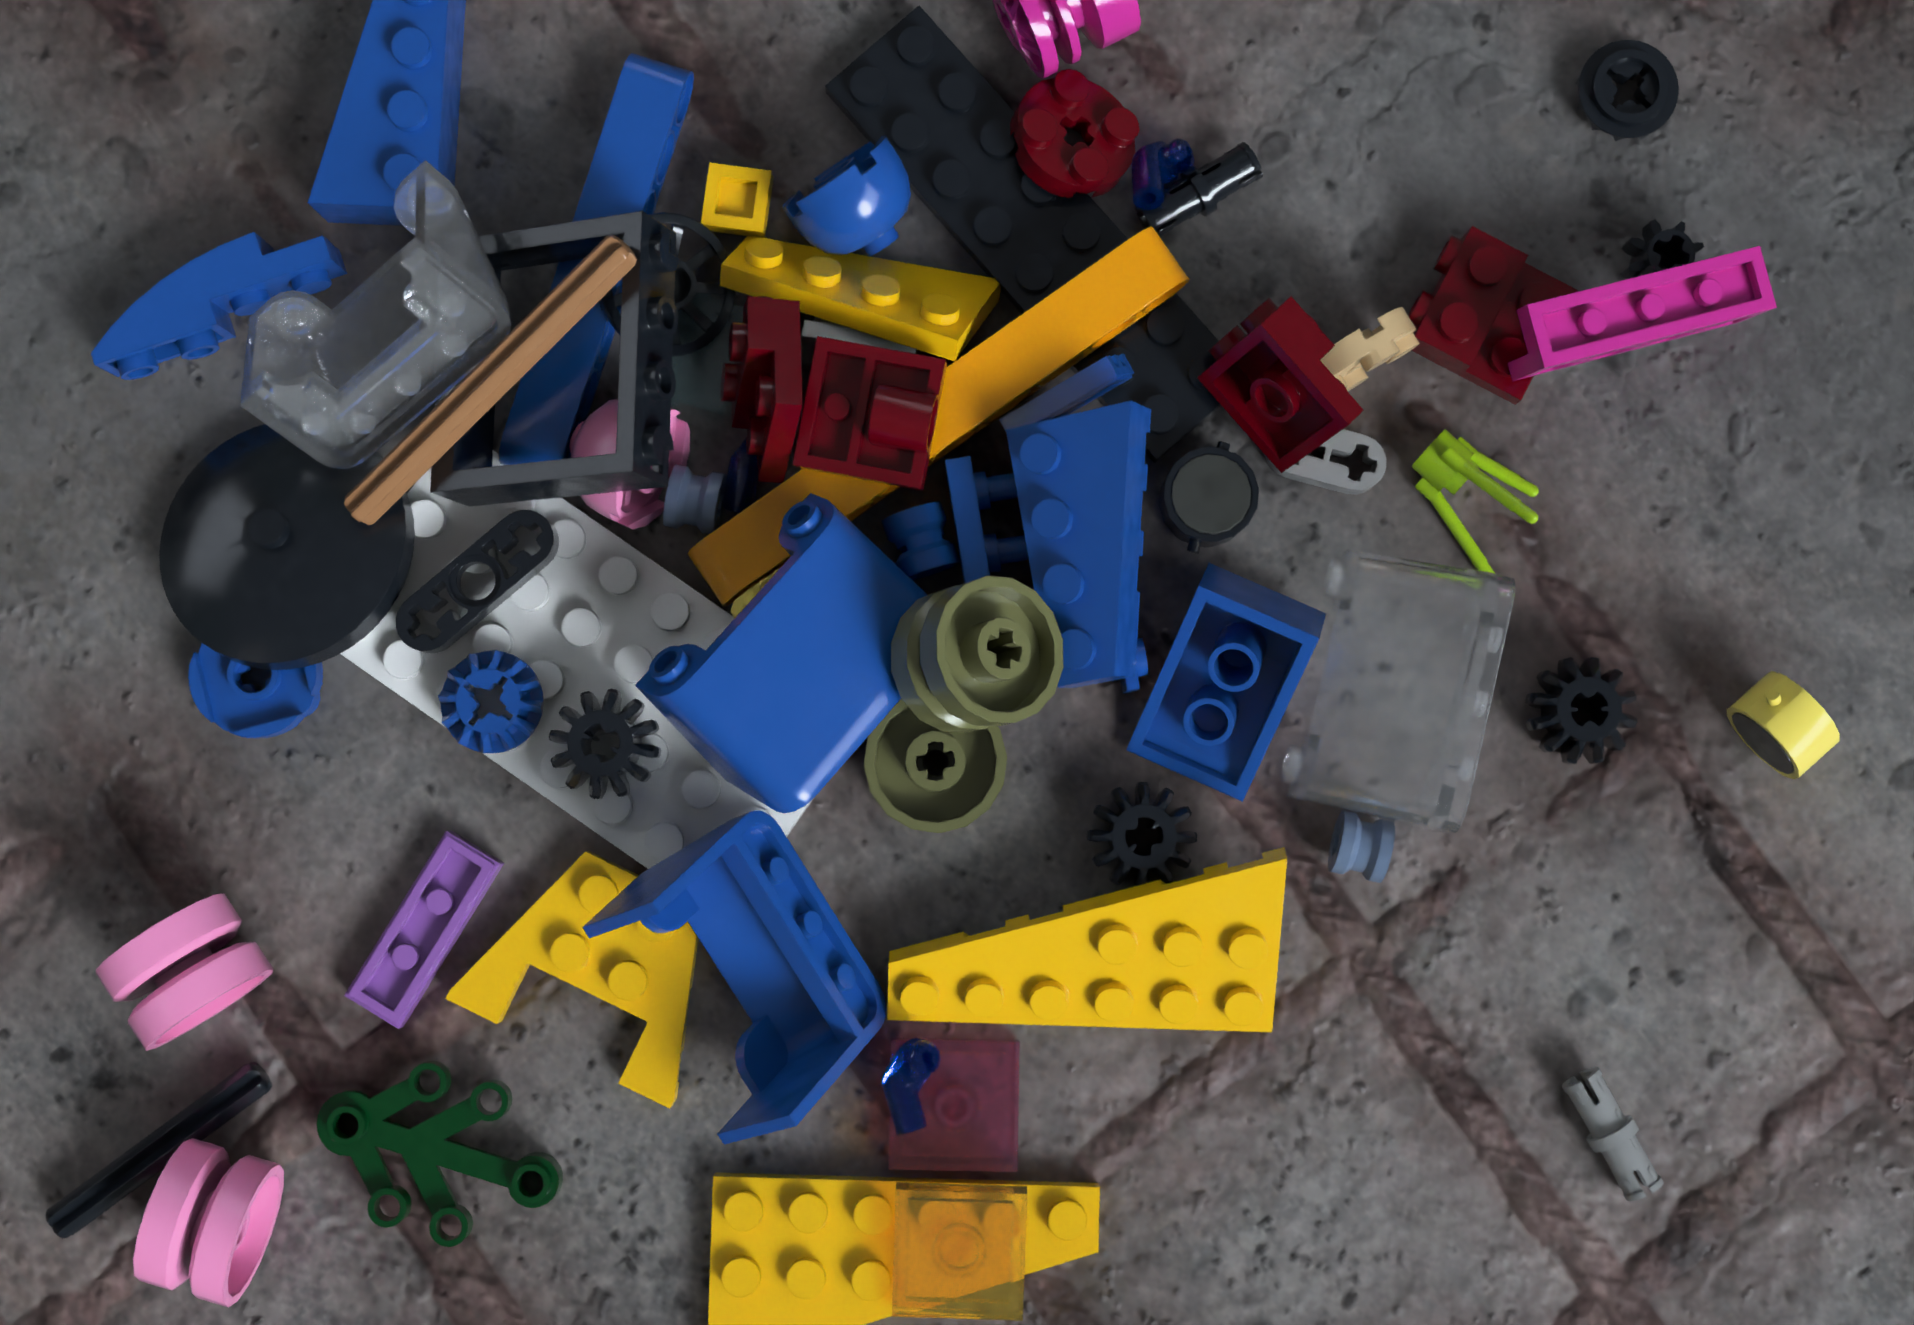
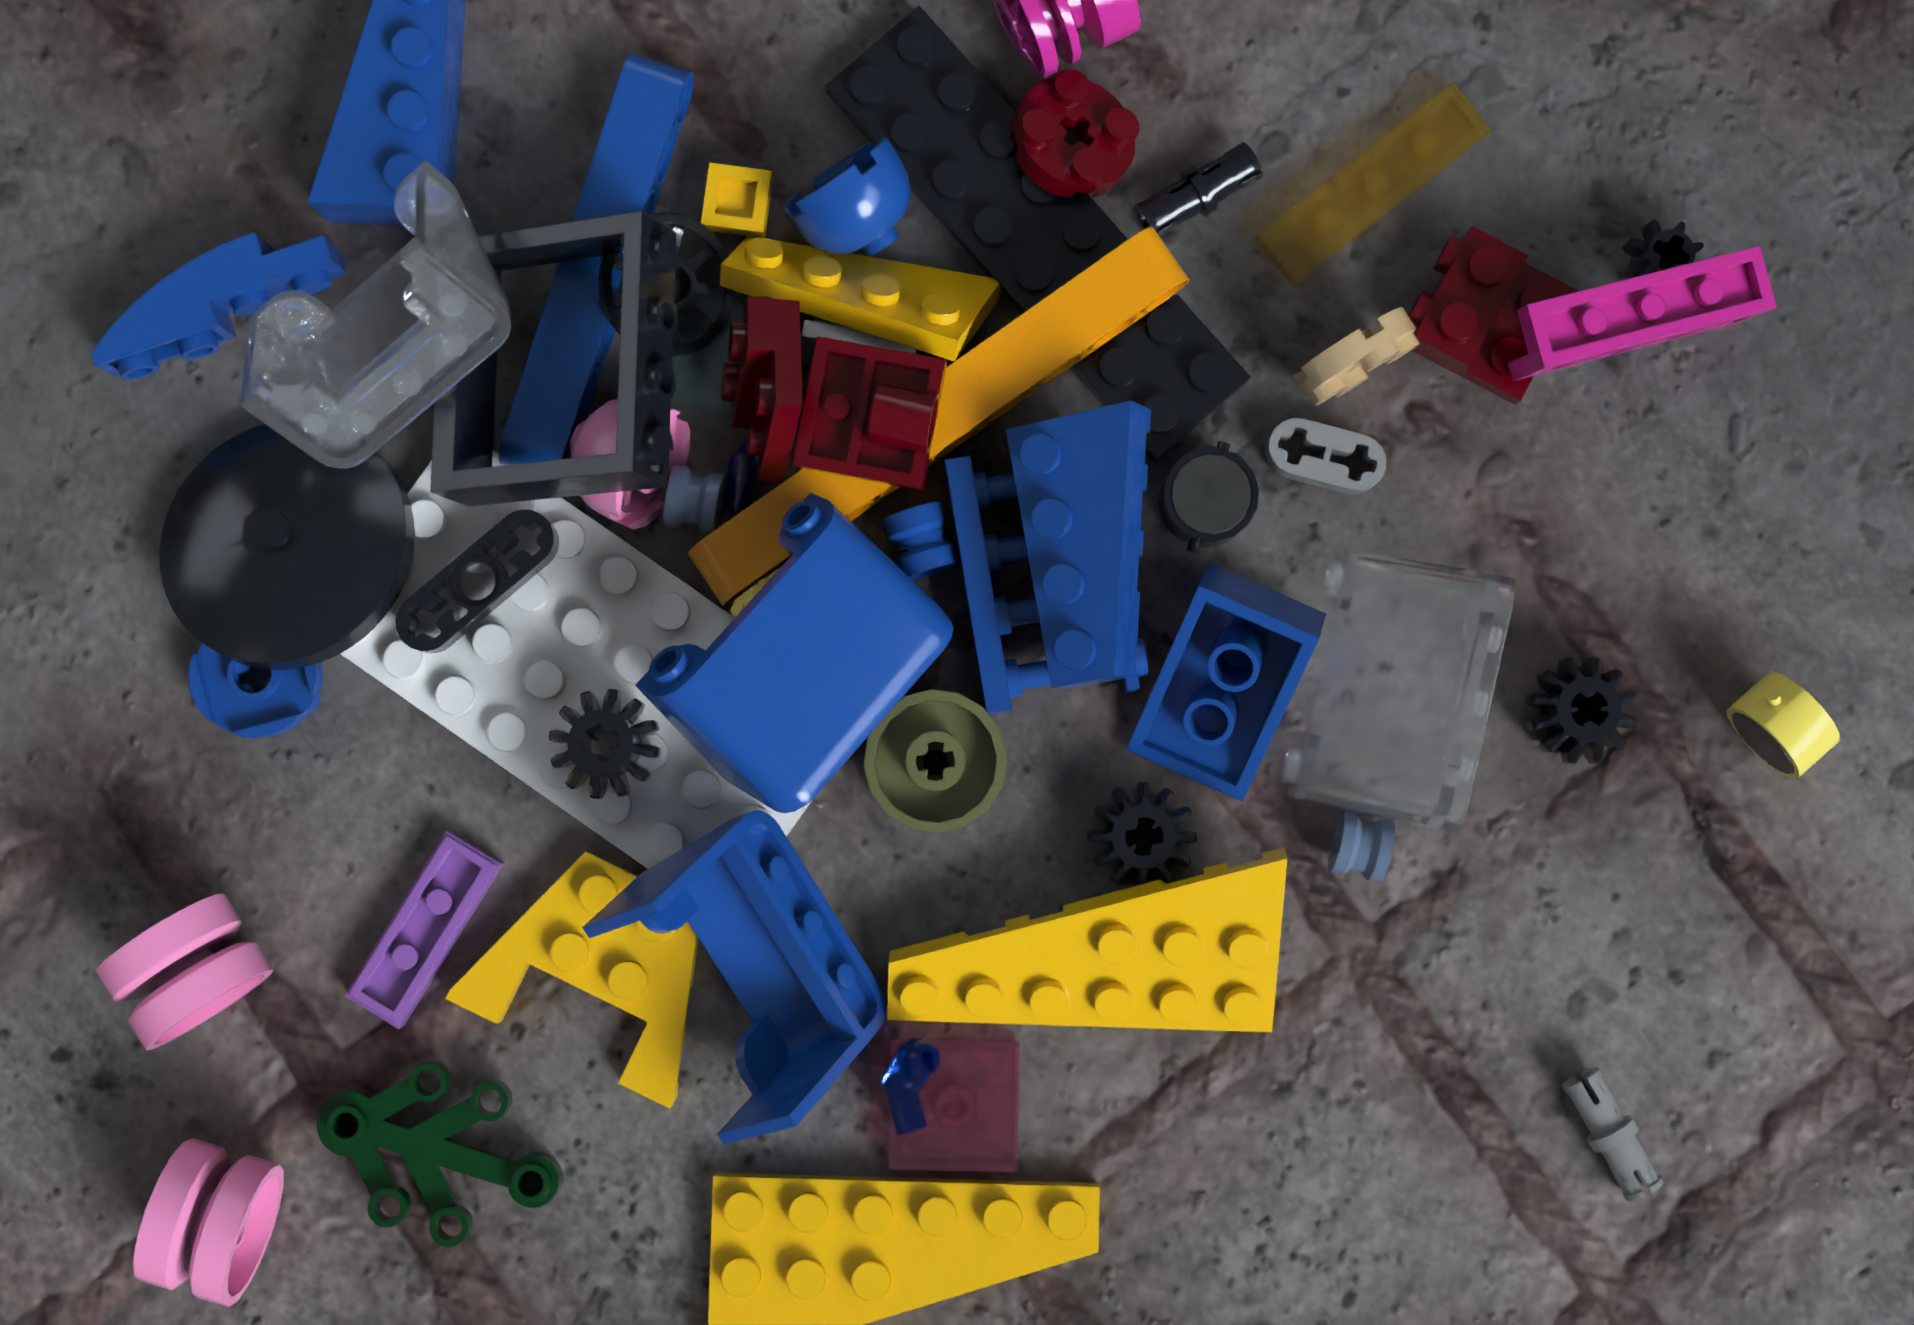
black axle [45,1062,272,1239] -> none
medium nougat axle [344,234,637,525] -> none
blue gear [438,650,544,754] -> none
olive wheel [891,576,1064,733] -> none
clear yellow tile [892,1182,1027,1321] -> none
blue tile [999,354,1134,431] -> none
clear blue arm [1131,138,1195,210] -> none
dark red plate [1197,296,1364,473] -> none
lime plant [1411,429,1539,587] -> none
black gear [1575,40,1679,141] -> none
none -> clear yellow tile [1255,82,1492,287]

